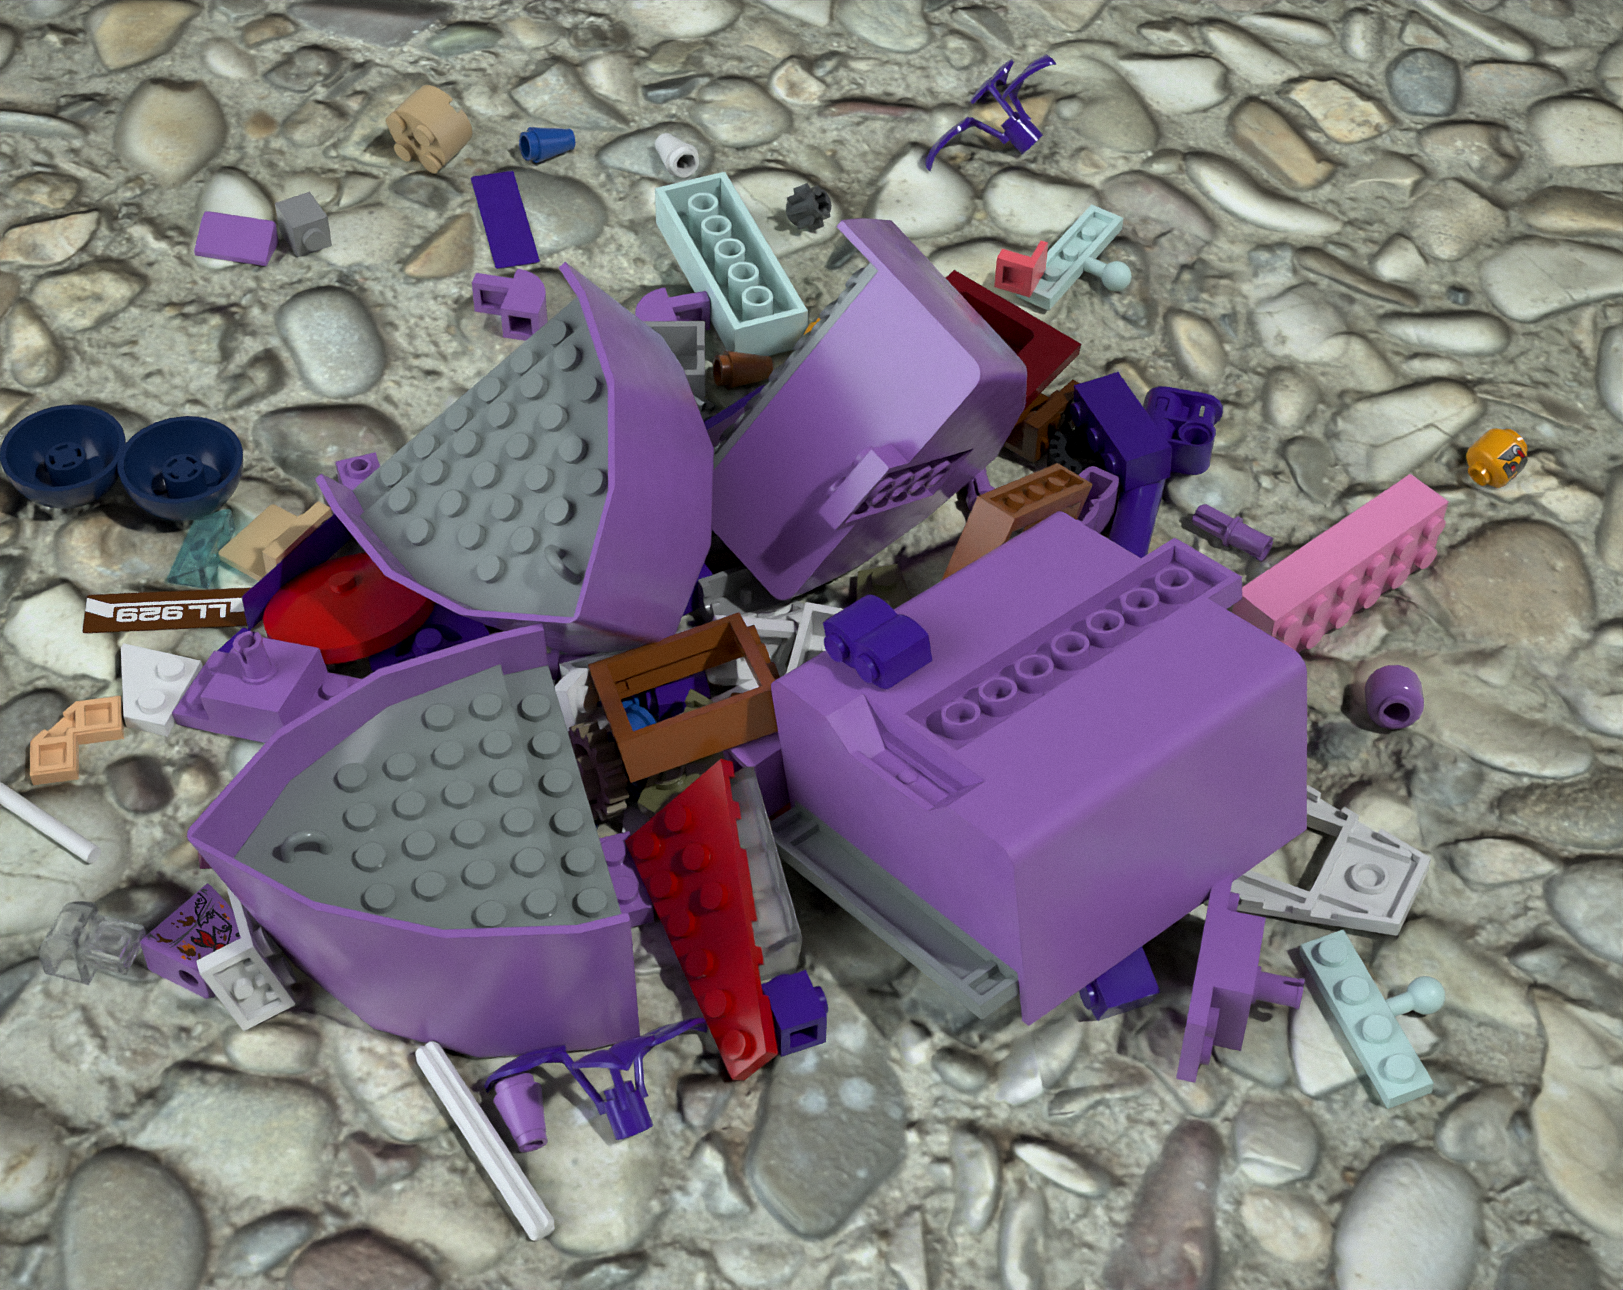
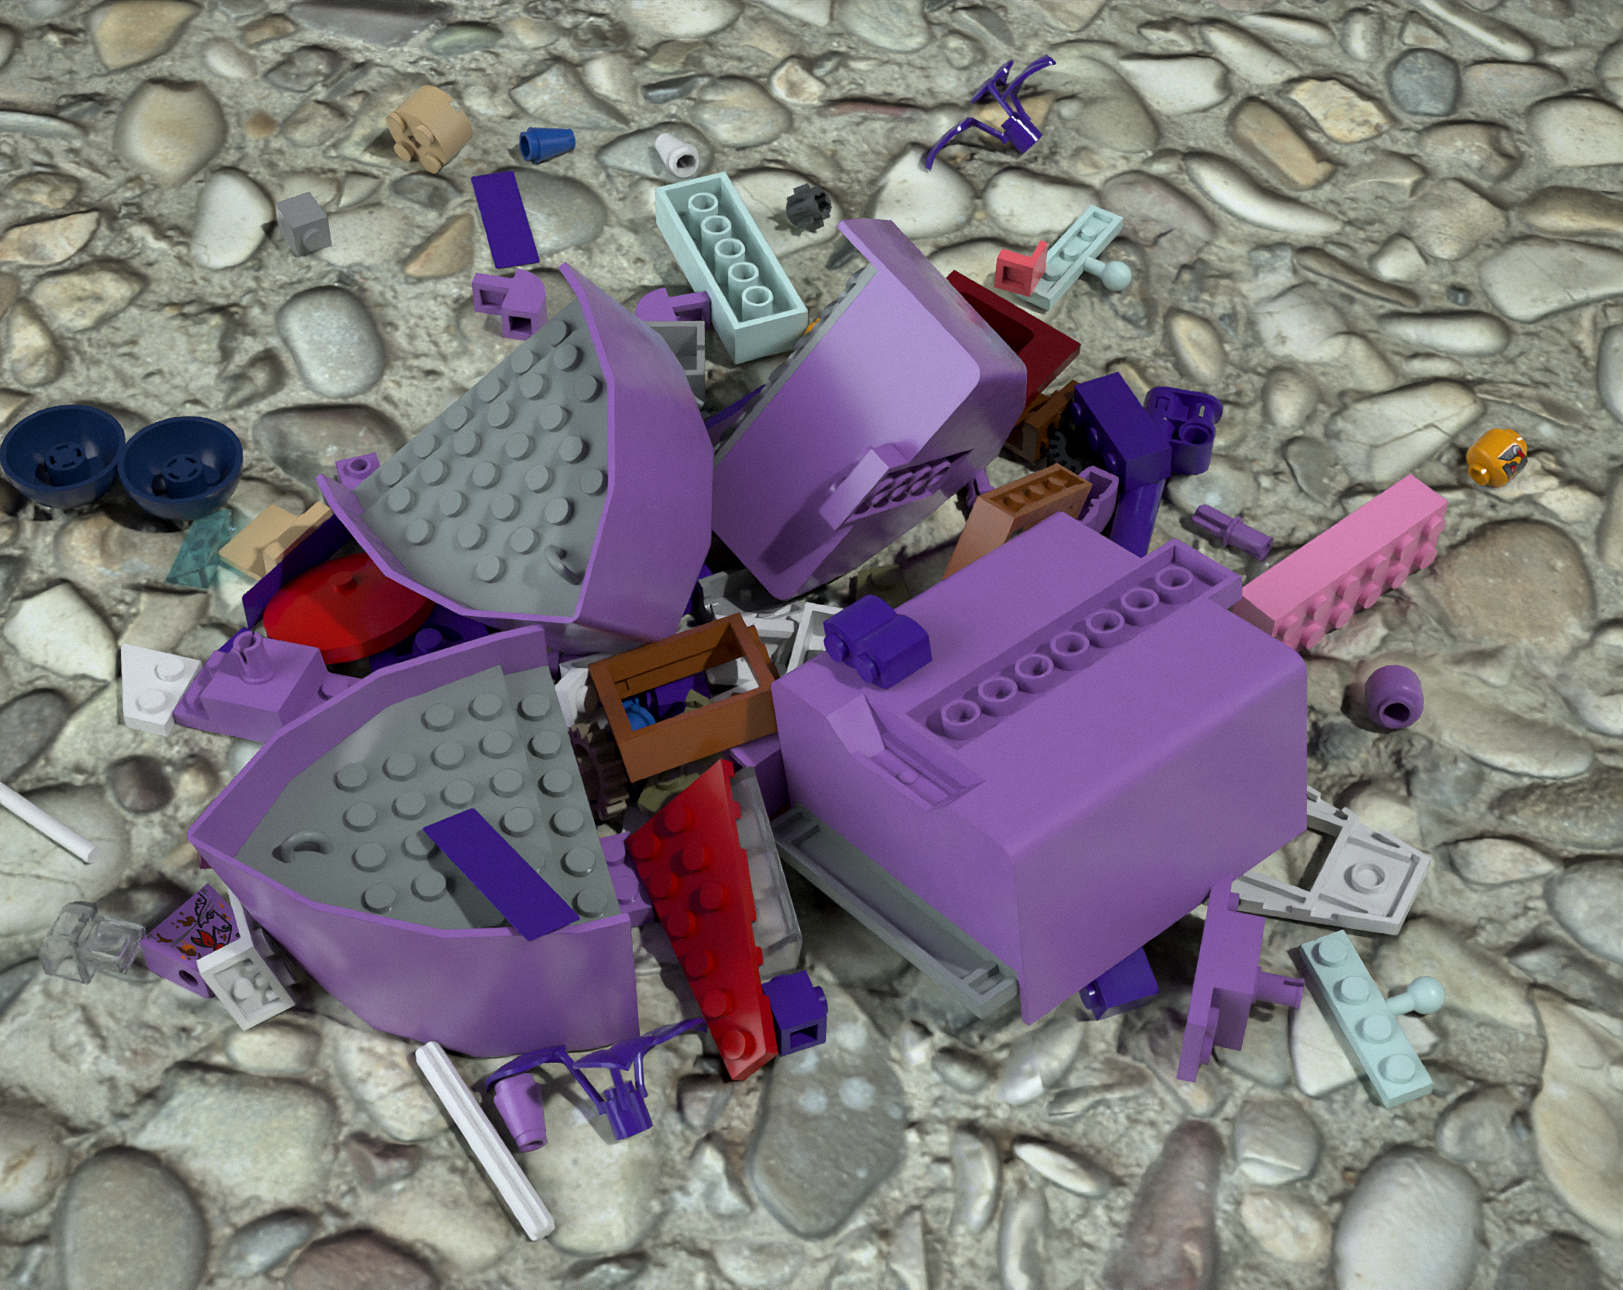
light nougat tile [30,696,124,785] -> none
reddish brown sticker [82,587,252,633] -> none
medium lavender slope [194,211,279,266] -> none
dark orange cone [713,351,773,390] -> none
none -> dark purple sticker [423,808,580,941]

